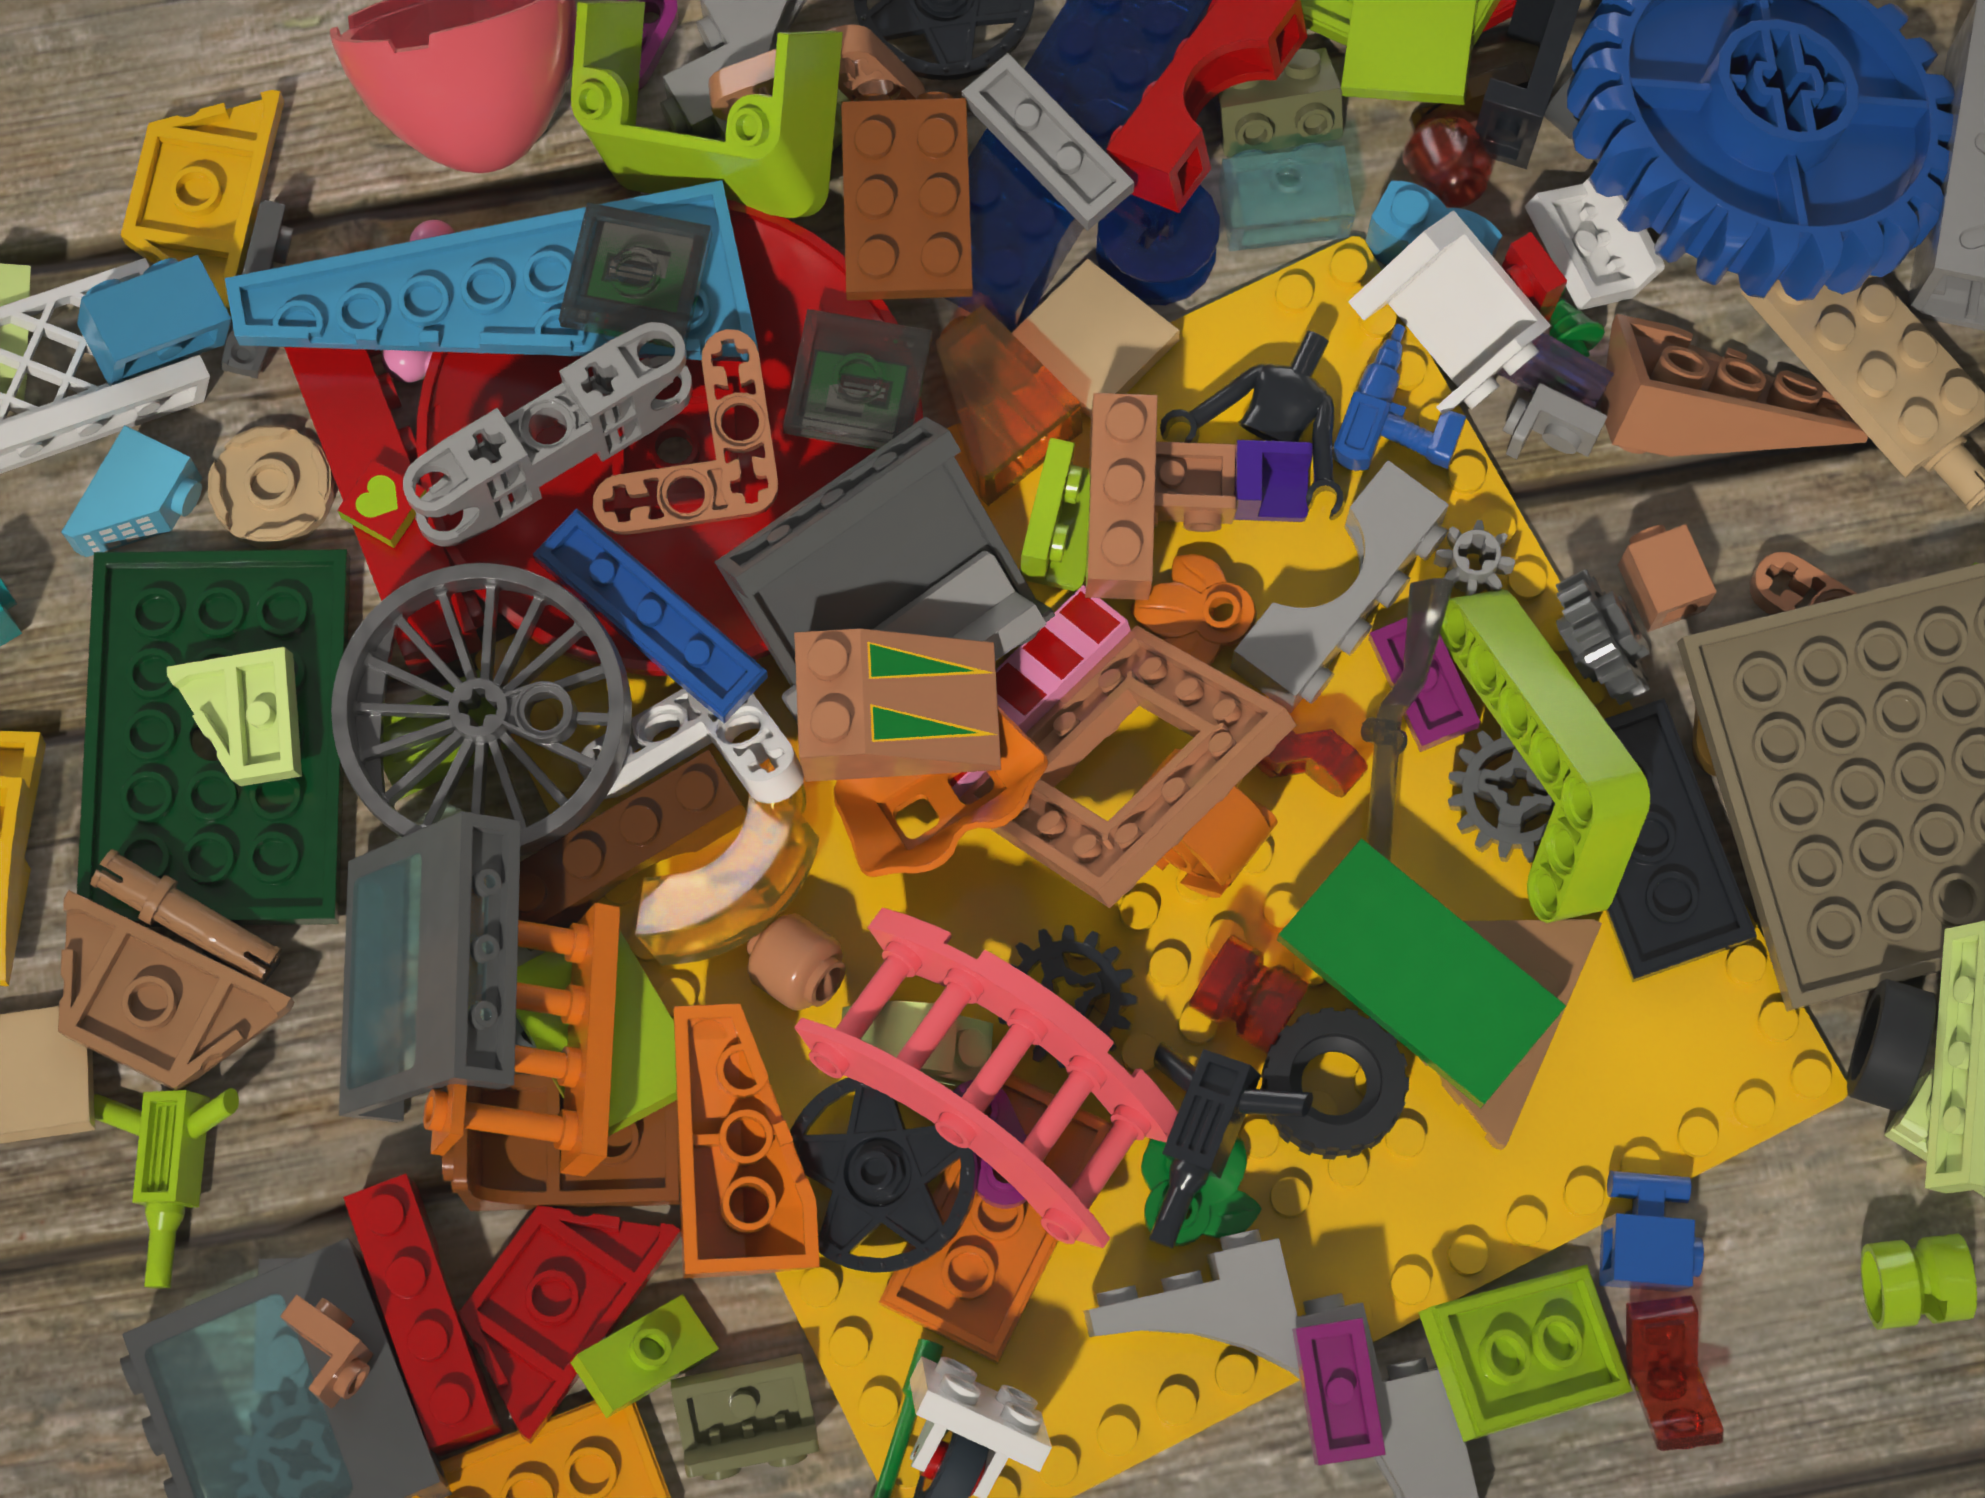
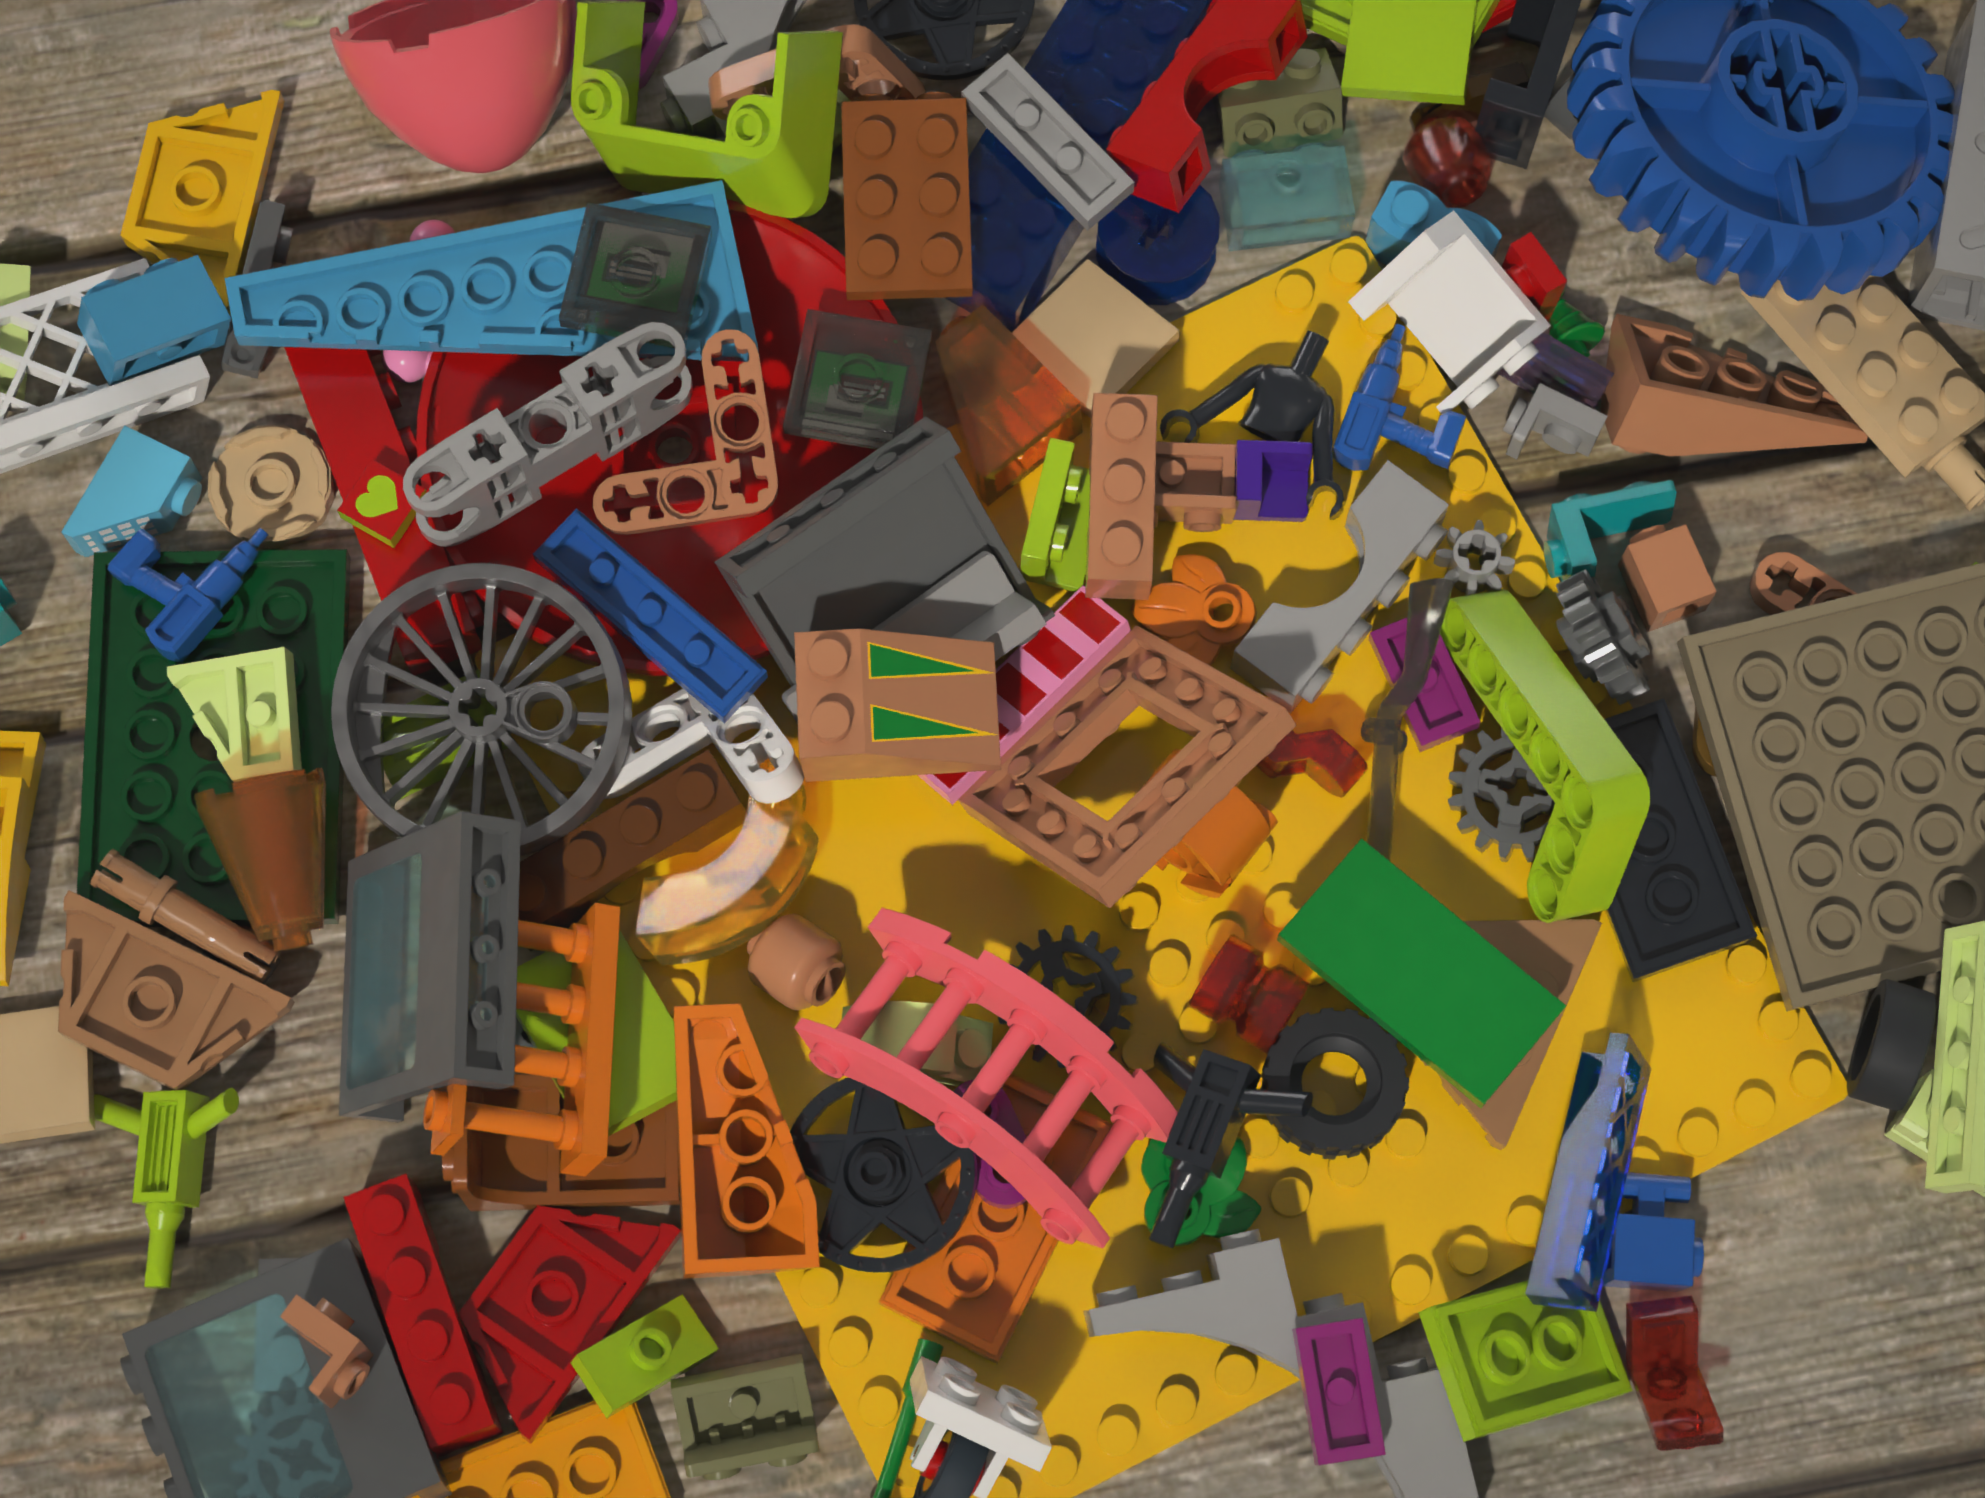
orange piece [833,706,1048,877] -> none
white bracket [1525,177,1665,310] -> none
lime wheel [1860,1233,1977,1330] -> none
none -> blue piece [108,528,268,663]
none -> clear orange cone [195,768,326,952]
none -> clear blue fence [1525,1032,1651,1312]
none -> teal bracket [1544,480,1677,581]

